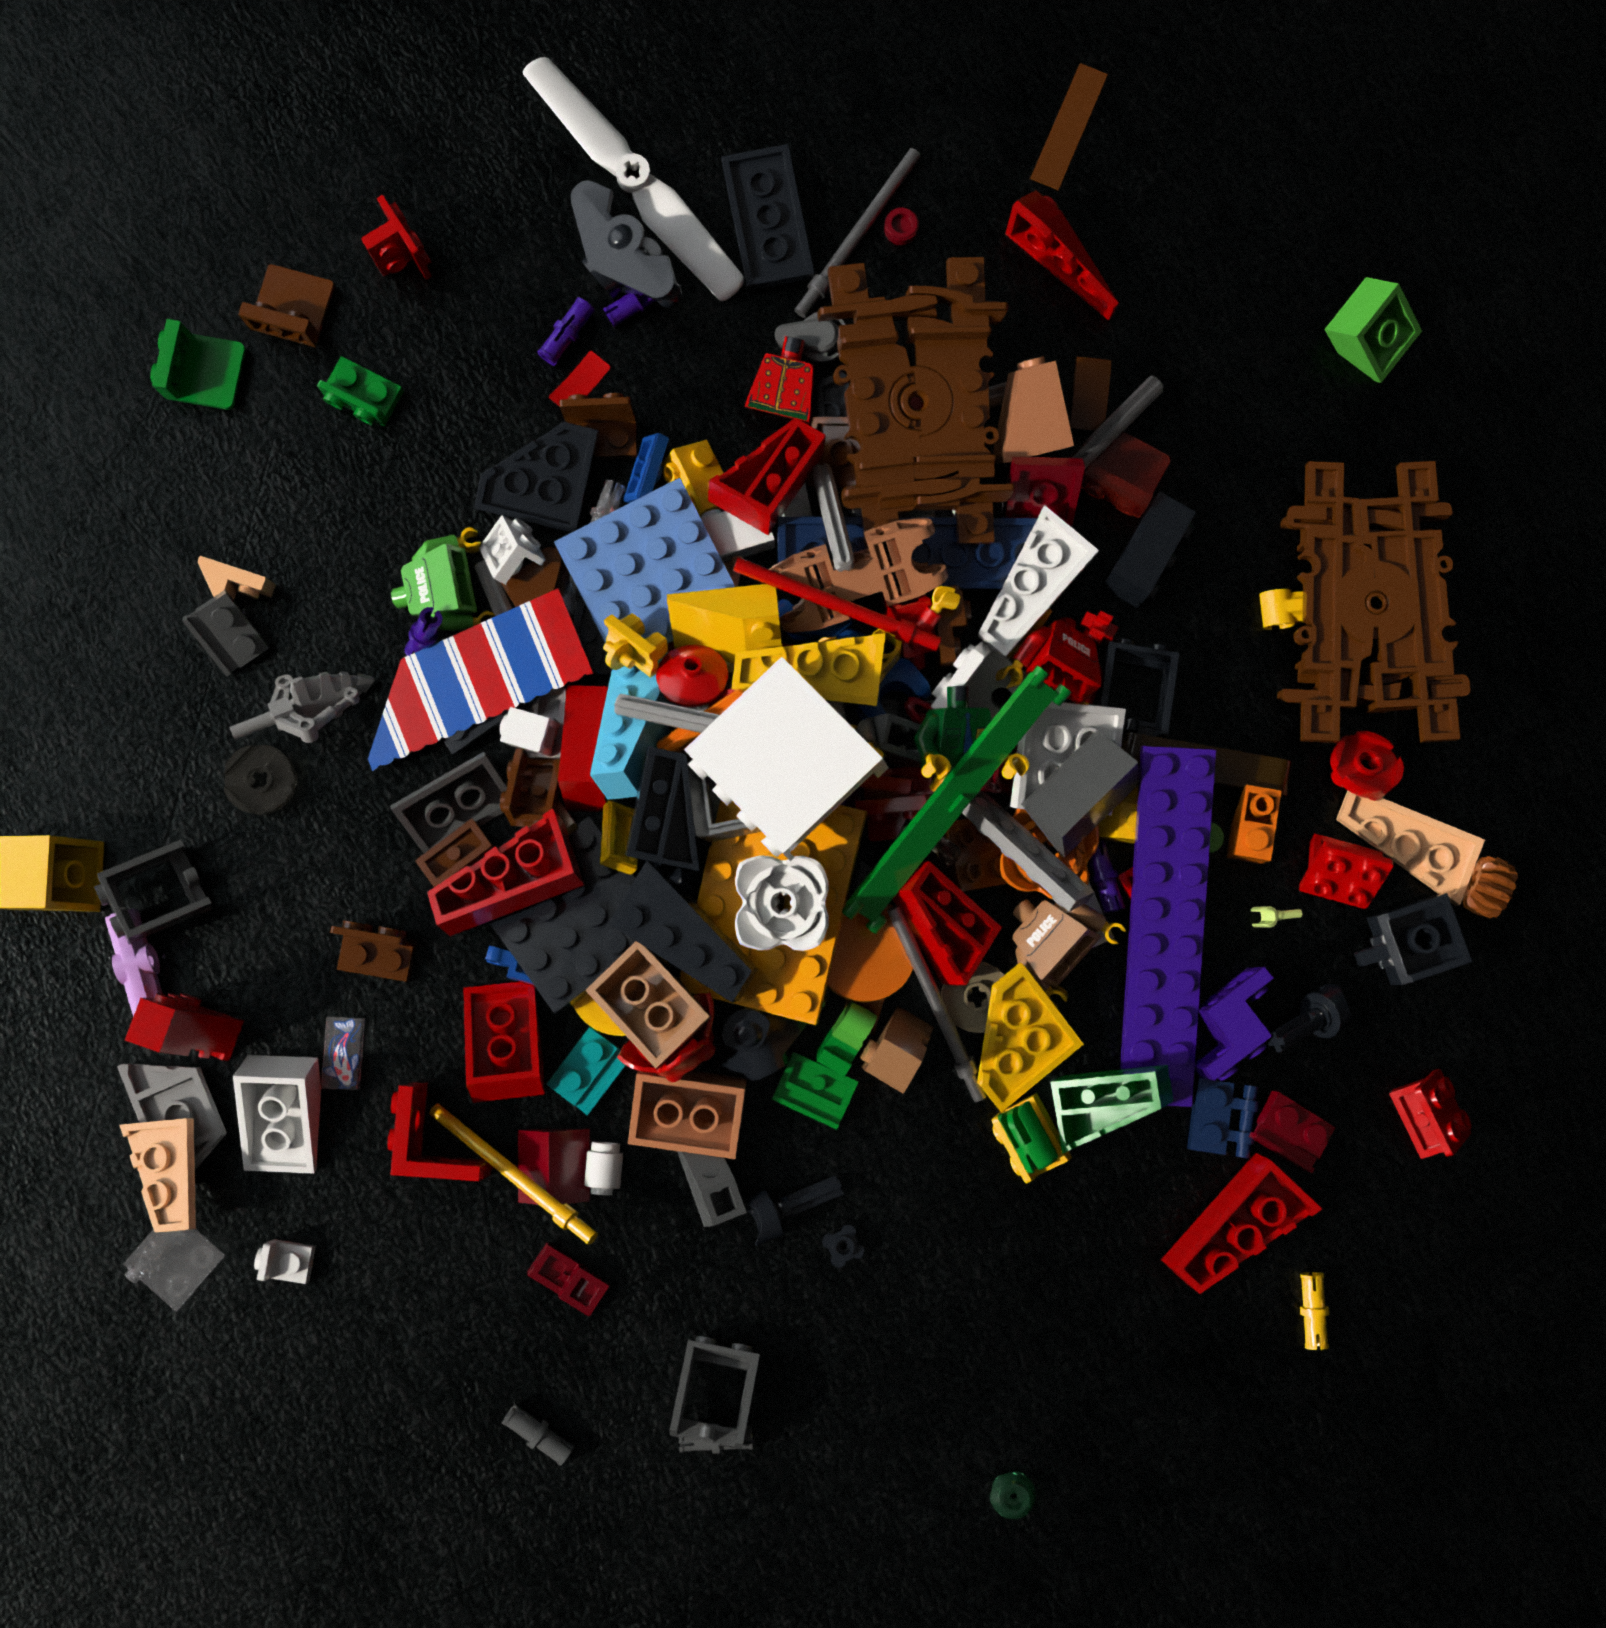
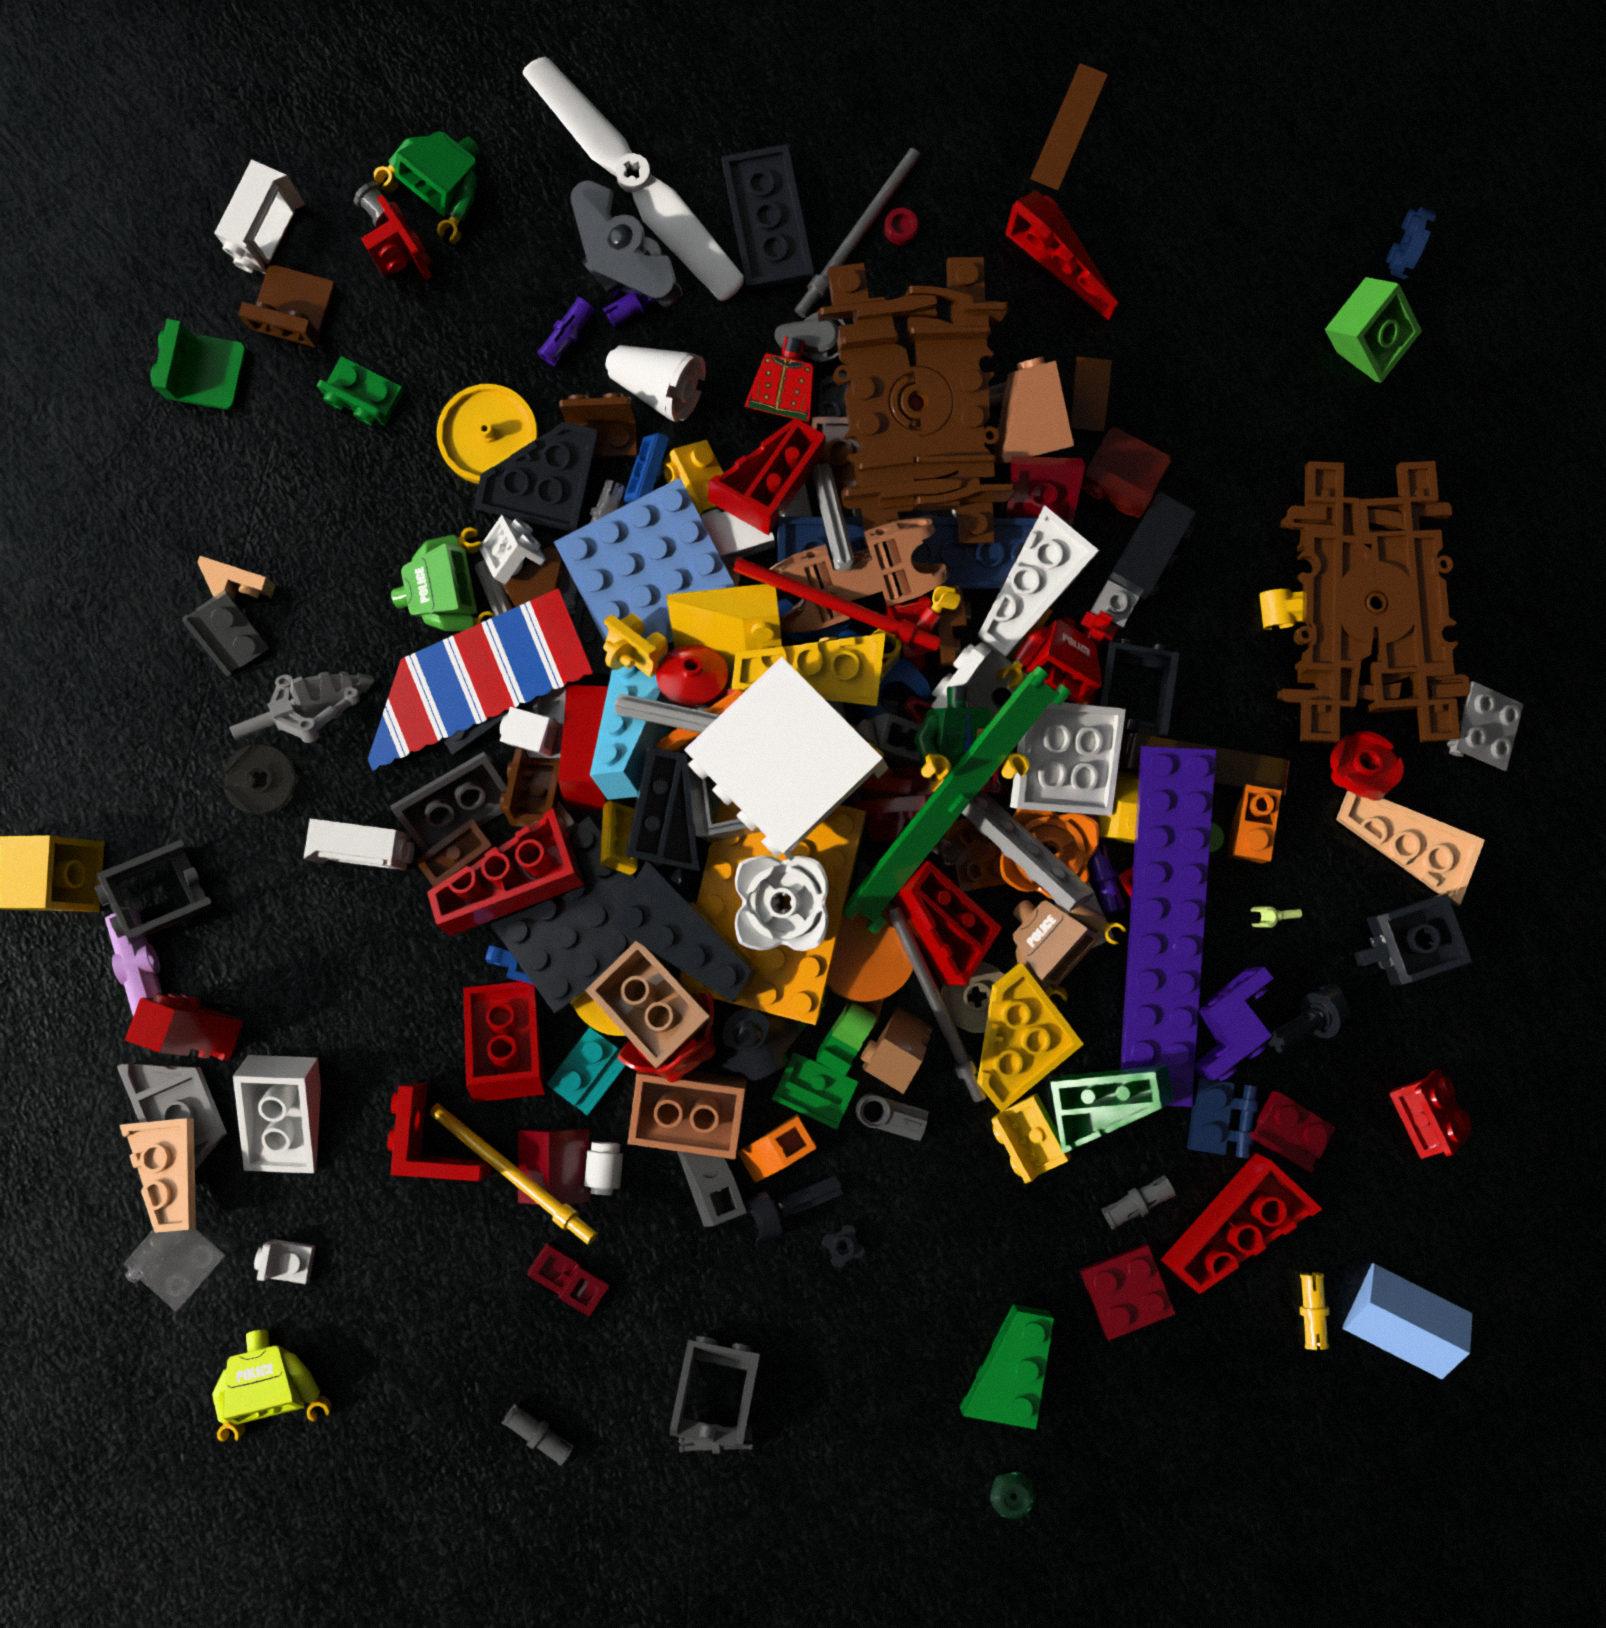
tile [321,1016,365,1090] -> none
reddish brown bracket [330,920,417,982] -> none
dark purple pin [404,607,443,656] -> none
red sticker [549,351,610,407] -> none
green arm [998,1101,1059,1174] -> none
dark grey slope [1021,731,1139,857] -> none
flat silver axle [1068,376,1164,470] -> none
red bracket [1299,833,1393,909] -> none
dark orange gear [1462,856,1518,918] -> none
none -> neon yellow torso [212,1330,331,1442]
none -> white window [214,159,305,274]
none -> white window [304,819,415,871]
none -> dark grey bush [354,181,400,228]
none -> green torso [374,131,479,244]
none -> yellow piece [437,384,539,484]
none -> white cone [605,345,706,422]
none -> orange slope [737,1114,817,1183]
none -> dark grey piece [855,1093,929,1141]
none -> green wedge [960,1304,1054,1429]
none -> dark red plate [1079,1244,1175,1340]
none -> light grey brick [1090,580,1140,635]
none -> dark grey pin [1101,1175,1176,1230]
none -> light blue slope [1342,1263,1472,1379]
none -> dark blue plate [1386,207,1436,280]
none -> light grey hinge [1447,682,1524,771]

